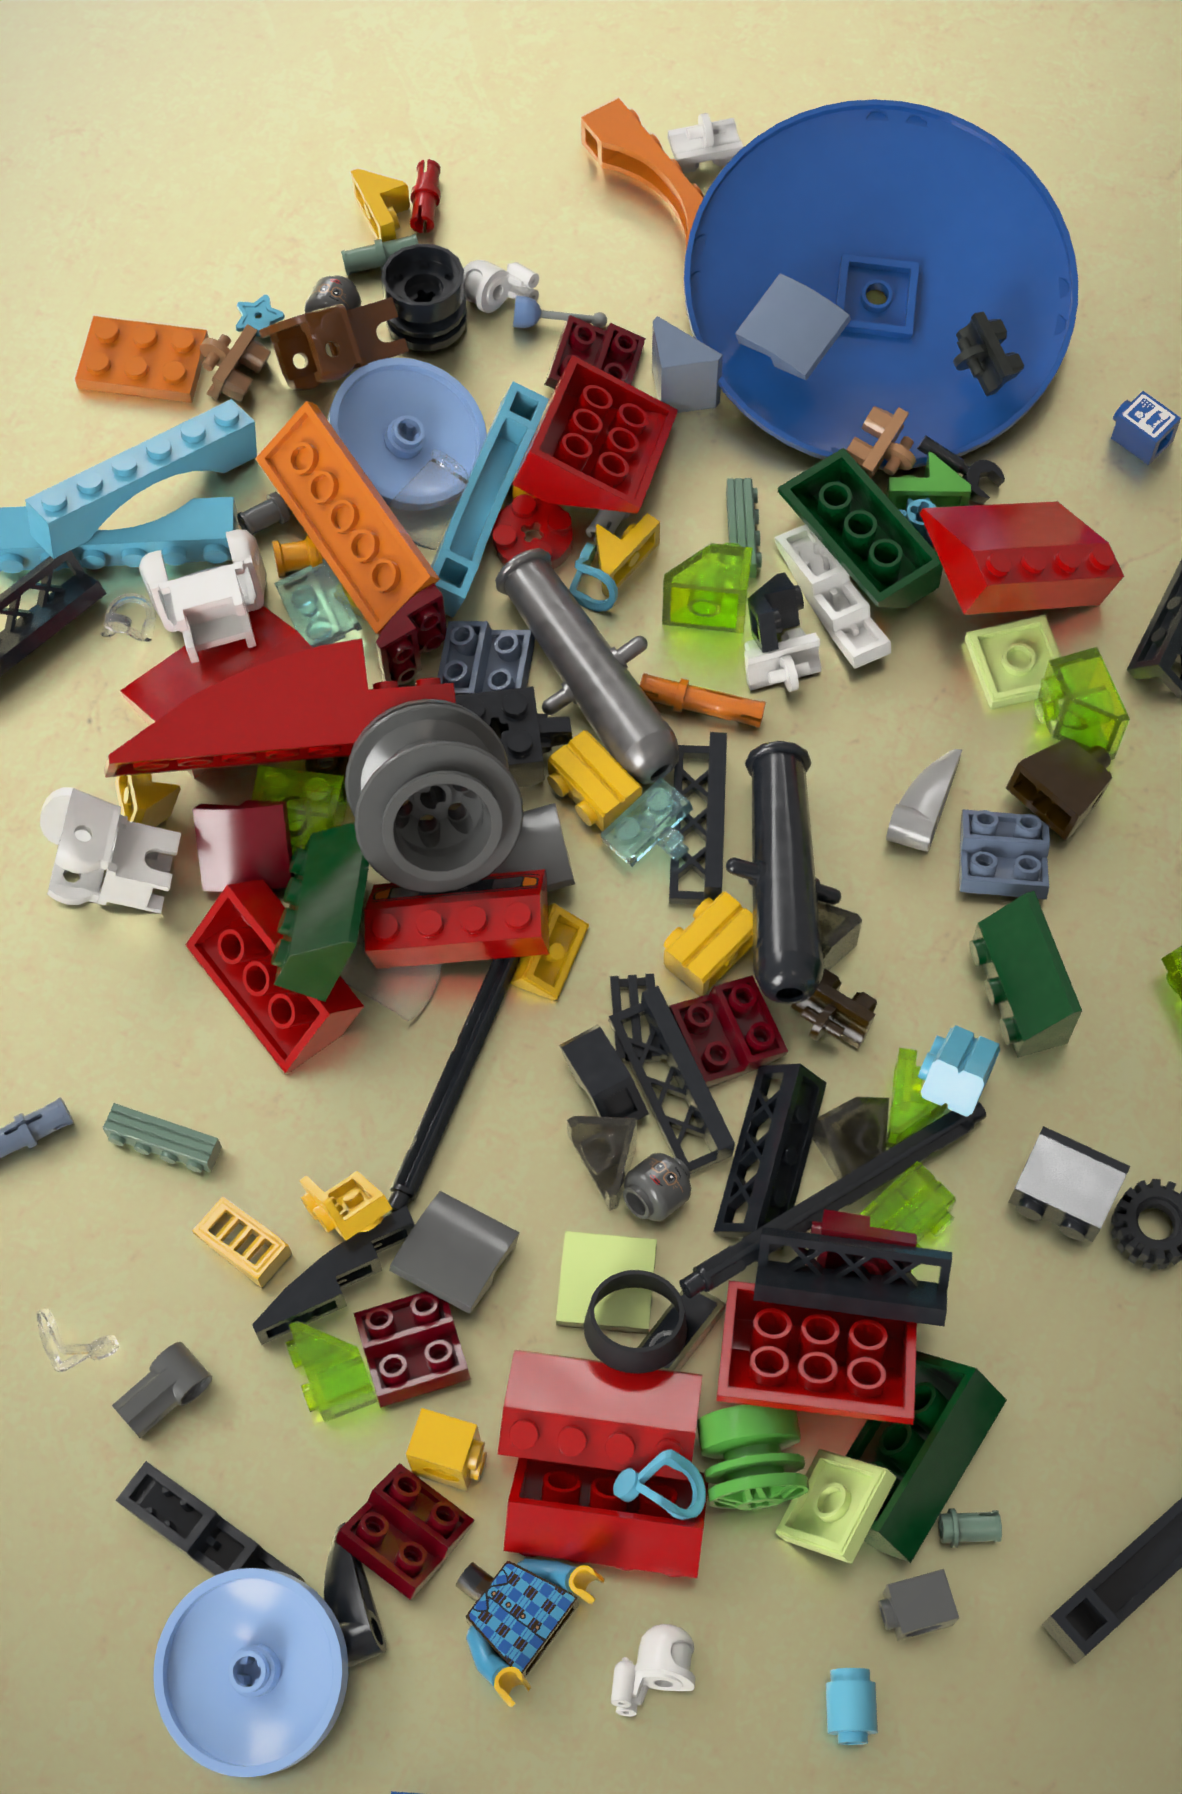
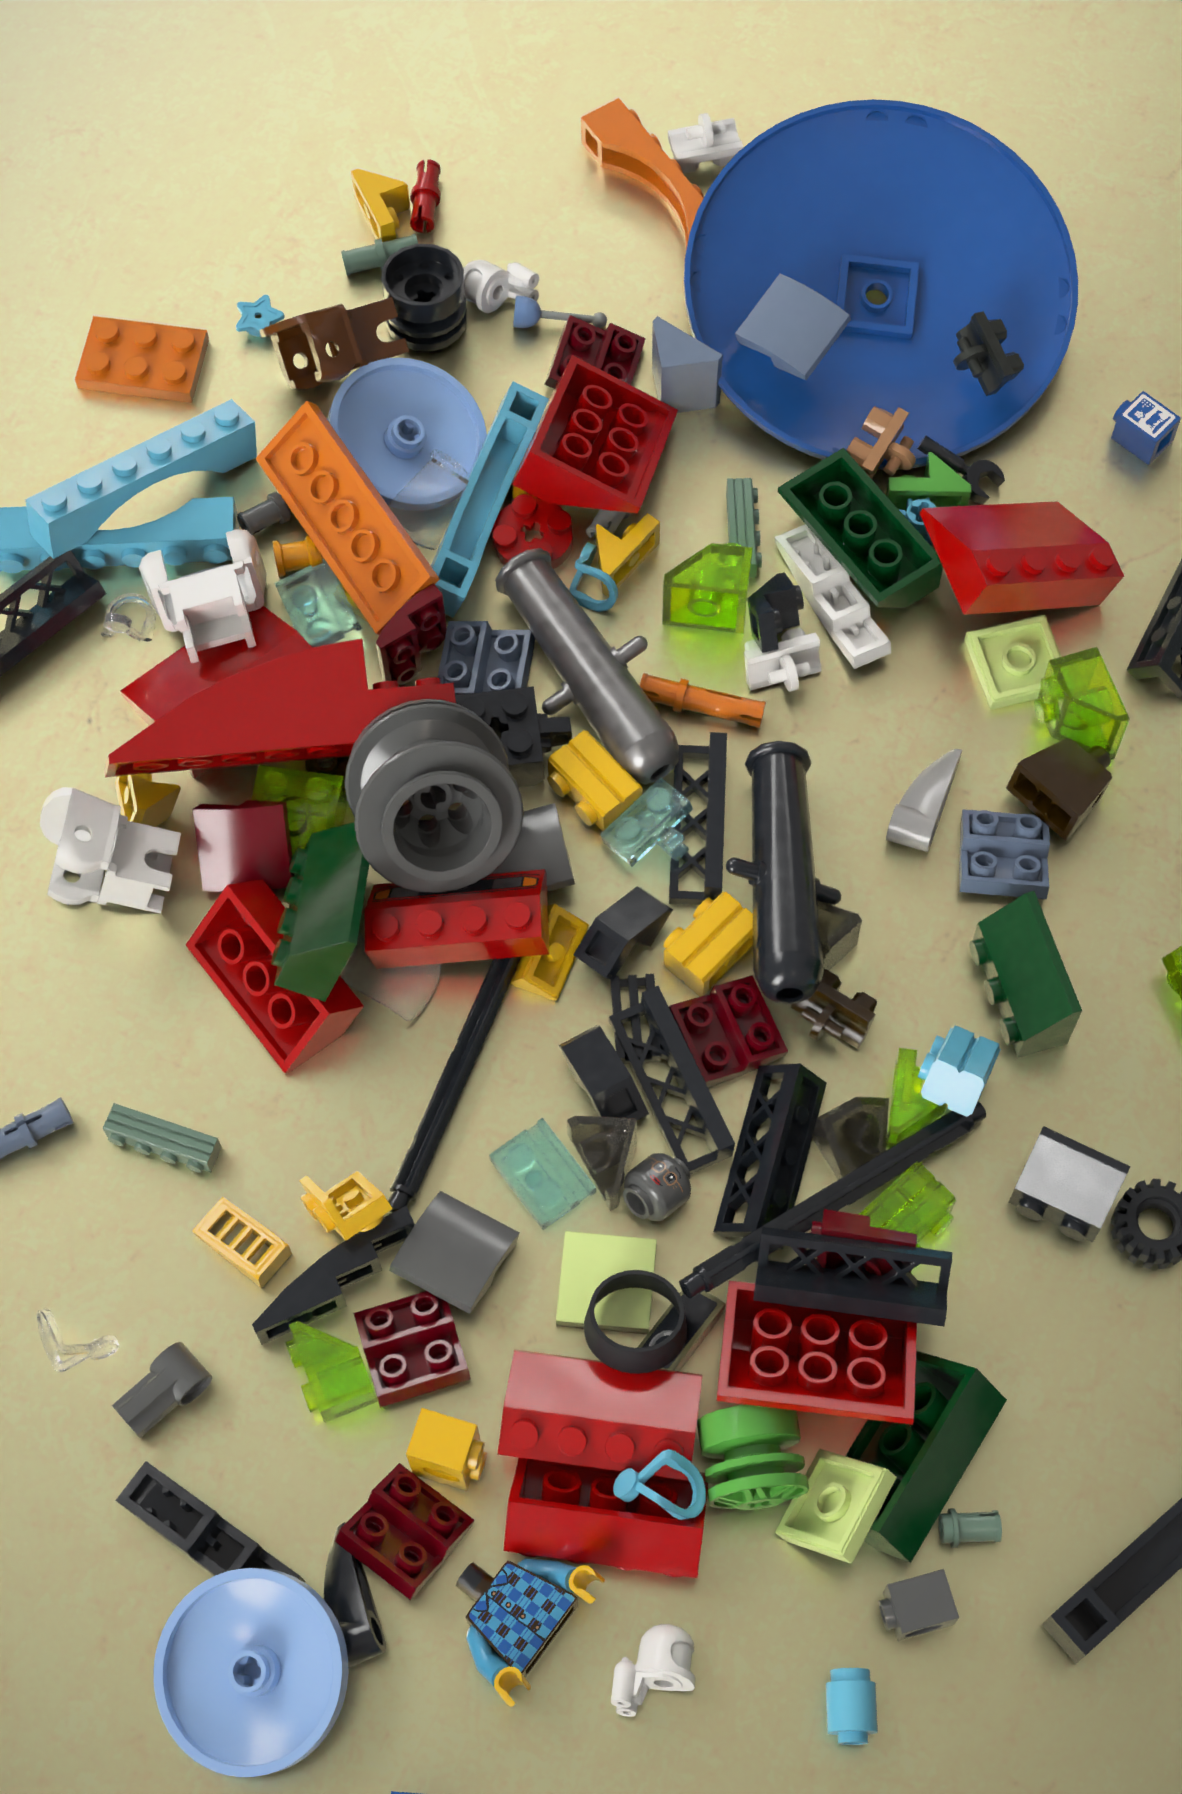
medium nougat hips [200,324,271,402] -> none
dark grey head [304,275,362,313] -> none
none -> clear light blue plate [489,1118,596,1230]
none -> black slope [573,886,673,980]

